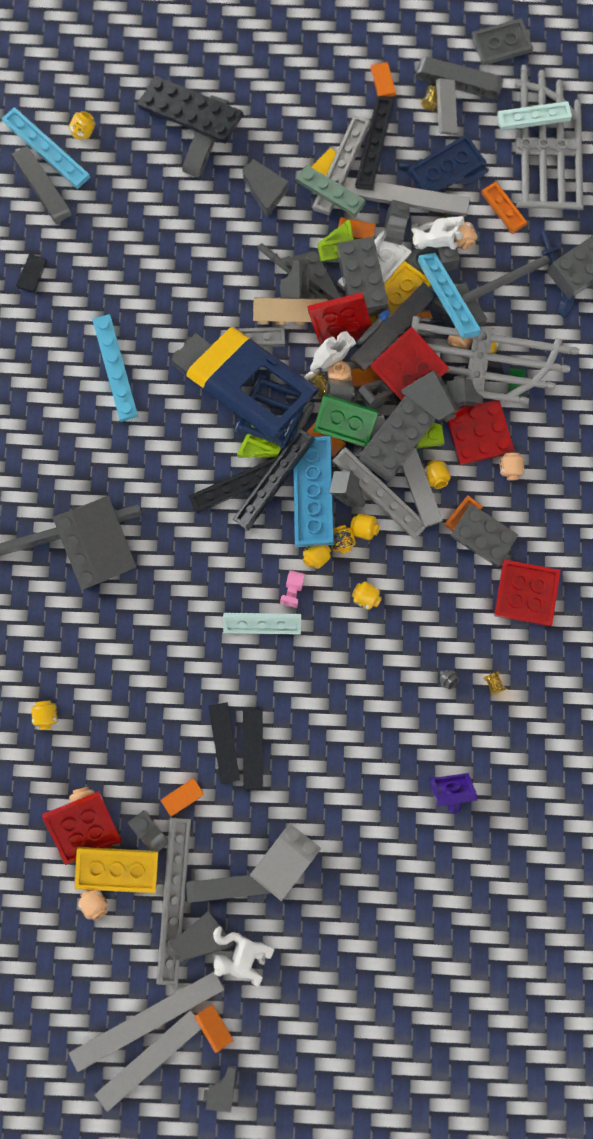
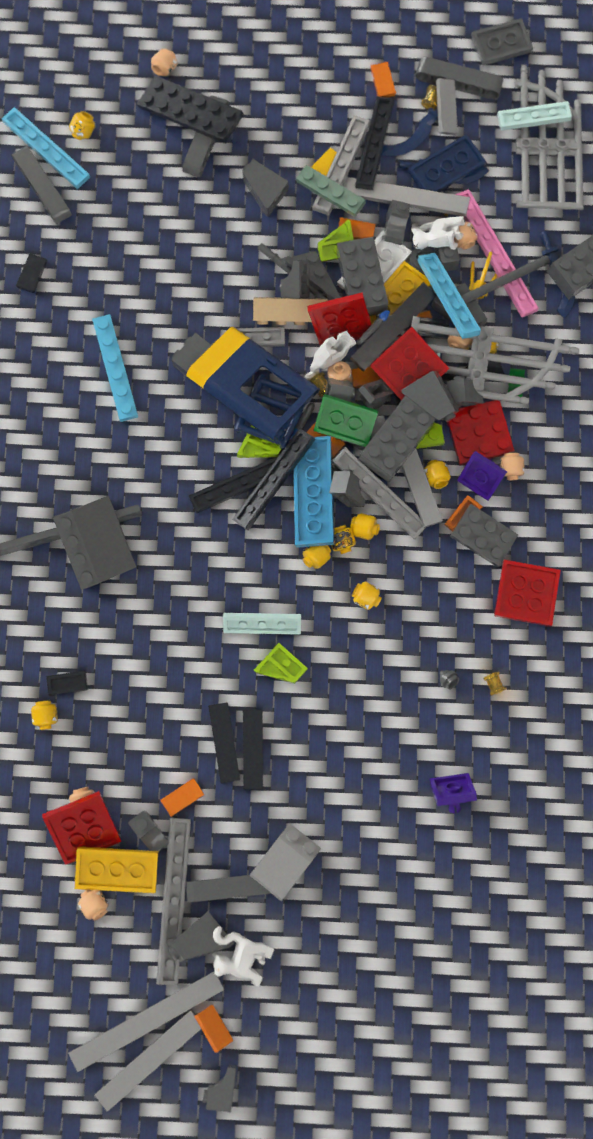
bright pink leg [280,570,305,608] -> none
orange tile [481,182,528,234] -> none
none -> black tile [46,670,88,696]
none -> light nougat head [151,49,177,77]
none -> lime wing [254,643,308,684]
none -> dark blue sword [382,108,438,156]
none -> bright pink tile [455,189,539,318]
none -> dark purple tile [457,451,507,501]
none -> yellow plant [469,252,498,299]

